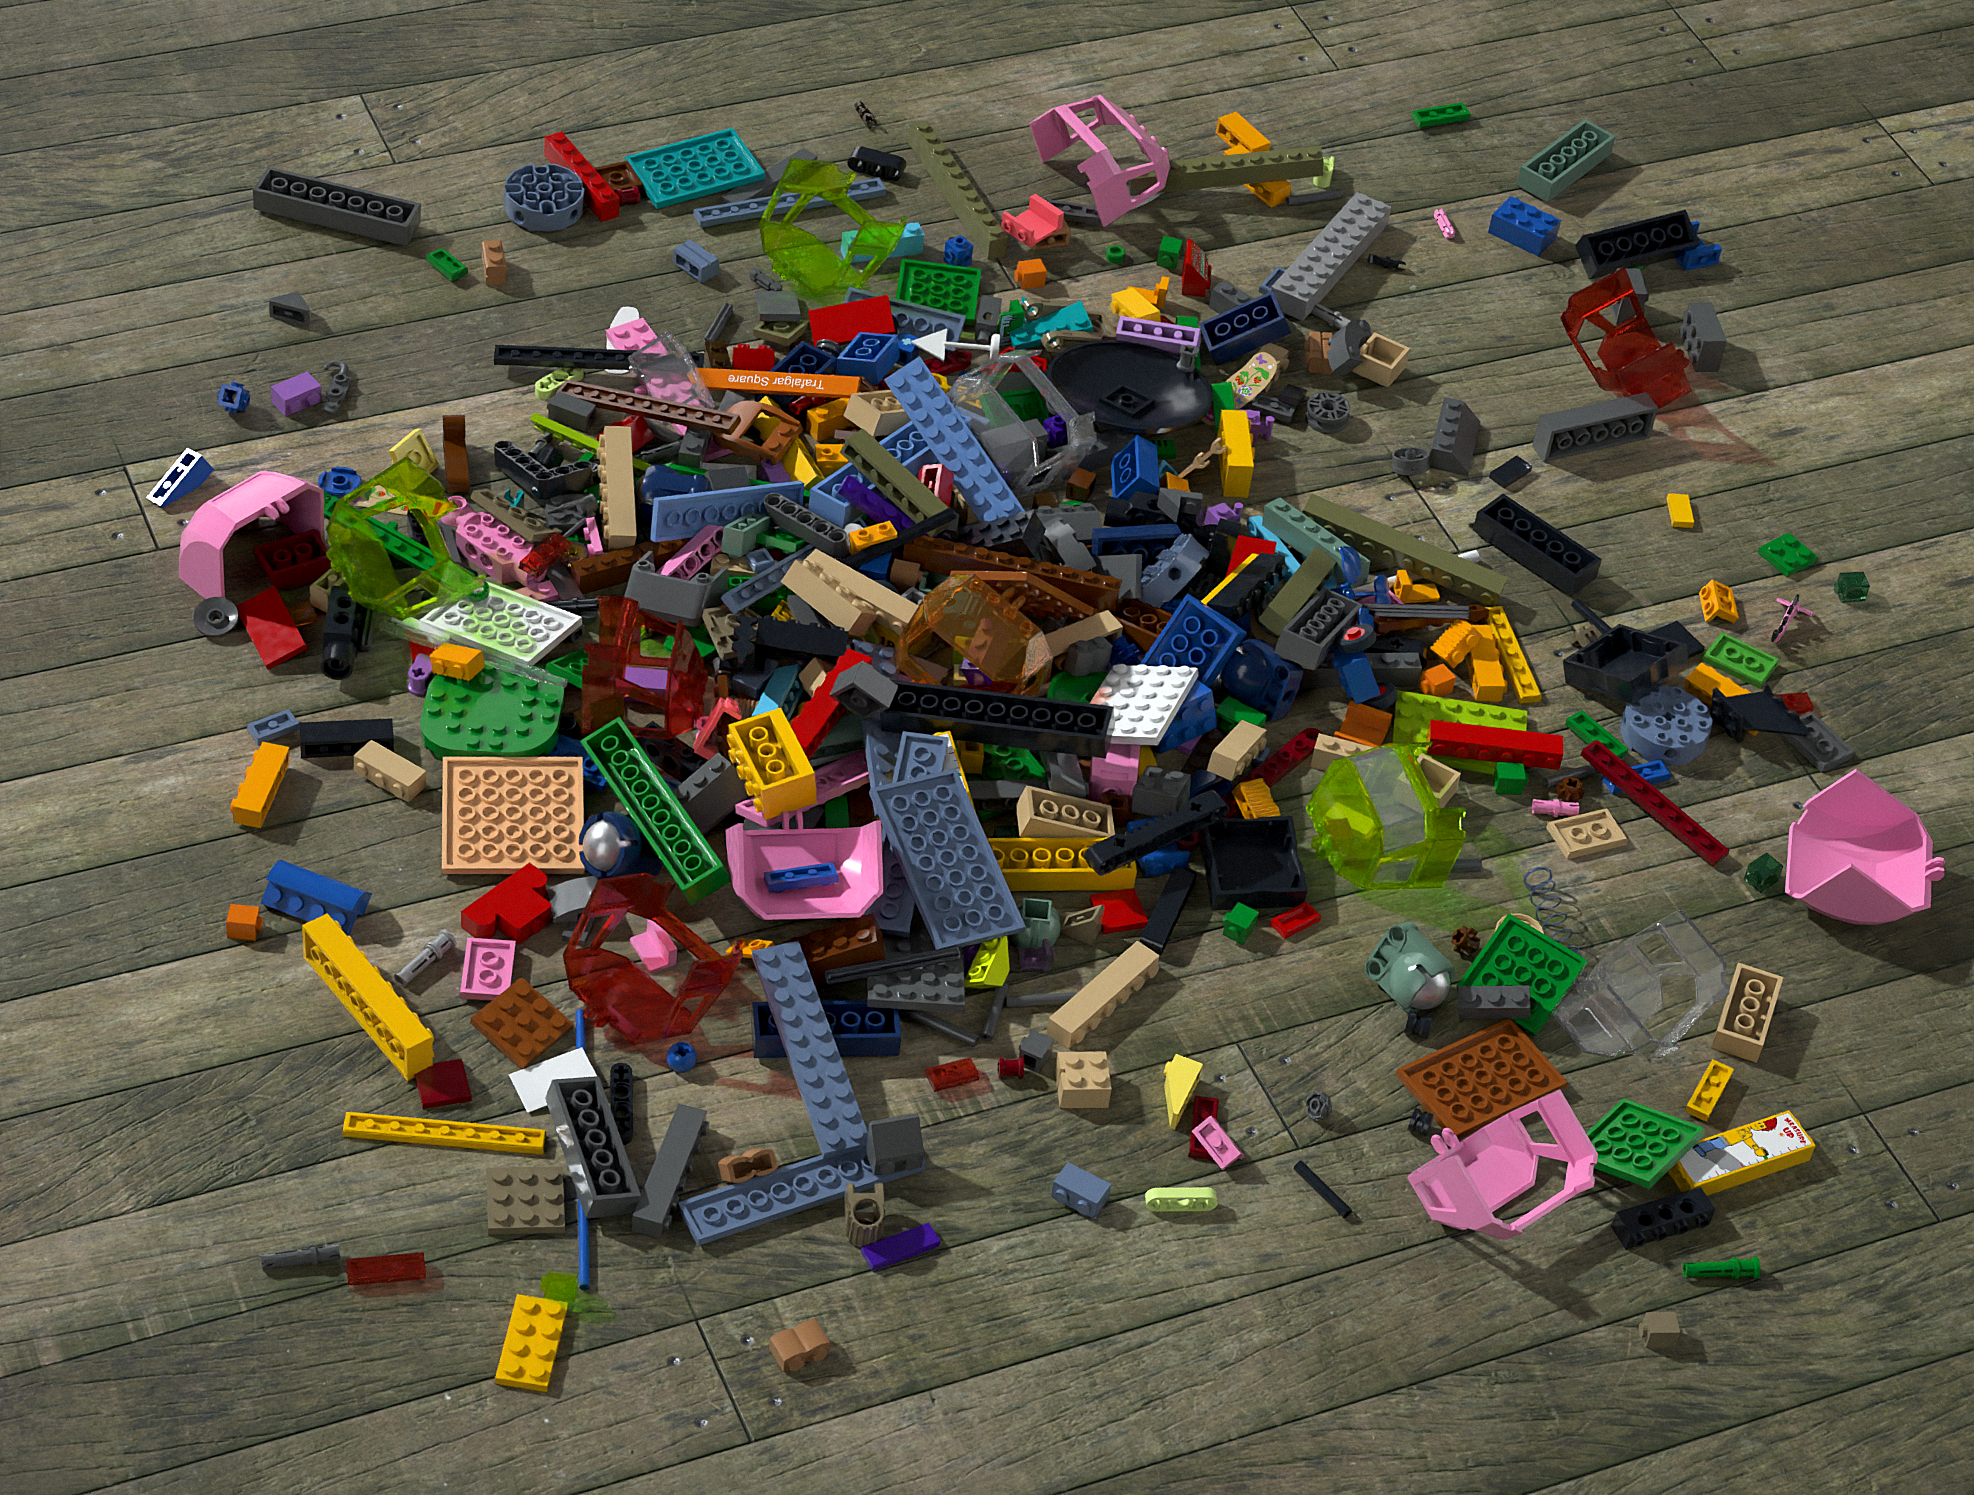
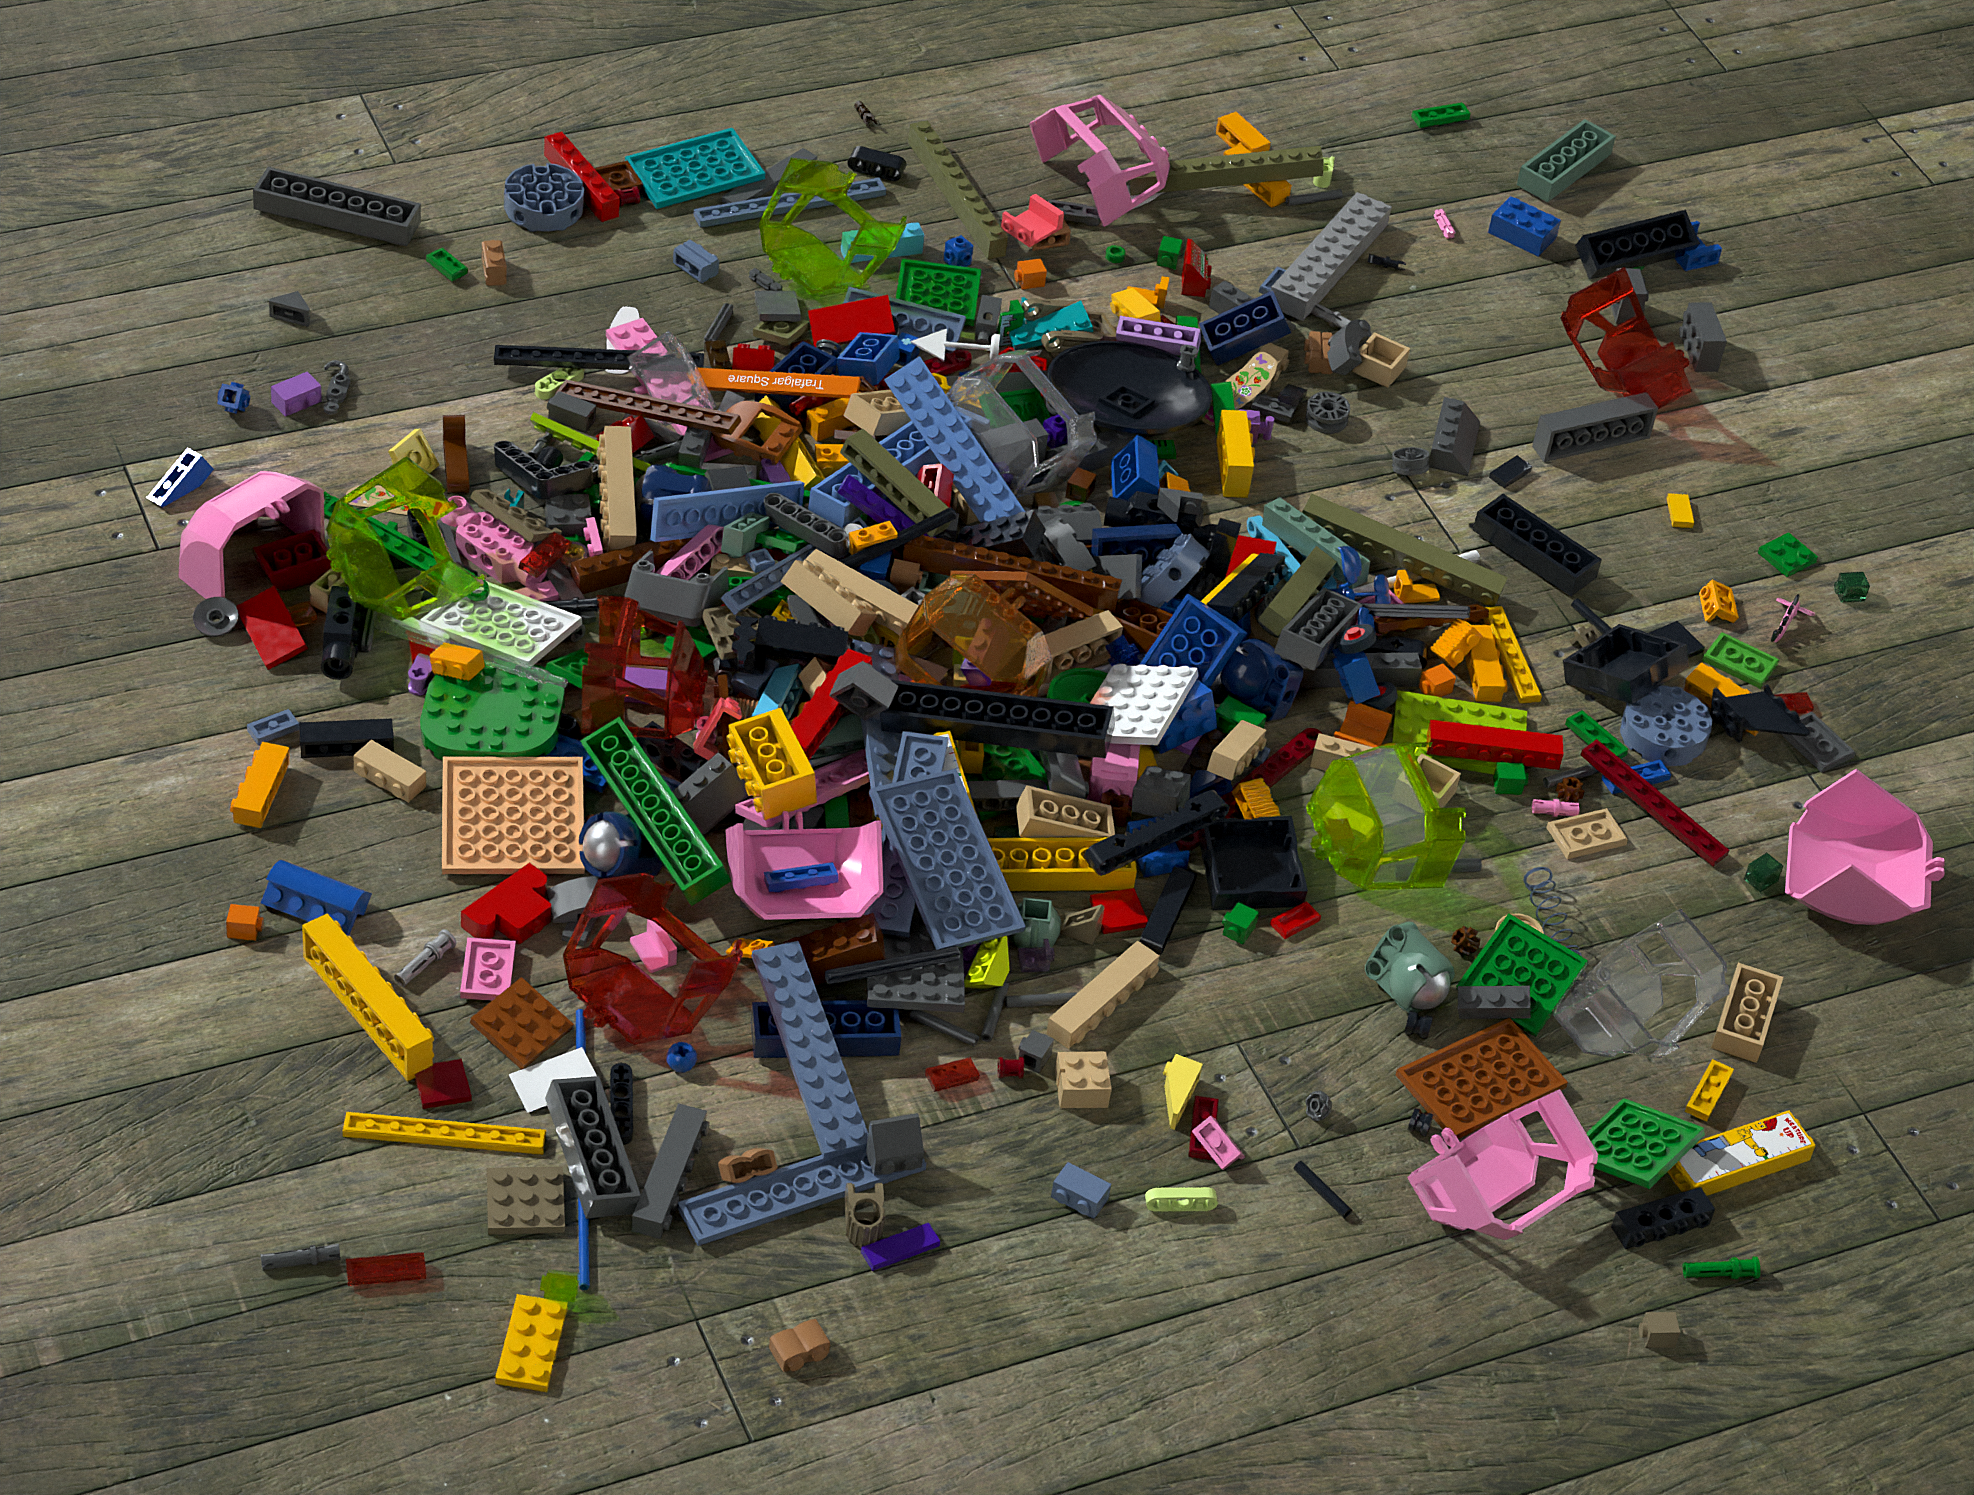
blue tile [318,467,362,500] -> none
dark grey plant [547,494,599,541] -> none
dark grey brick [1064,637,1113,677] -> none
tan flag [1177,438,1227,478] -> none
medium lavender brick [1204,503,1243,525] -> none

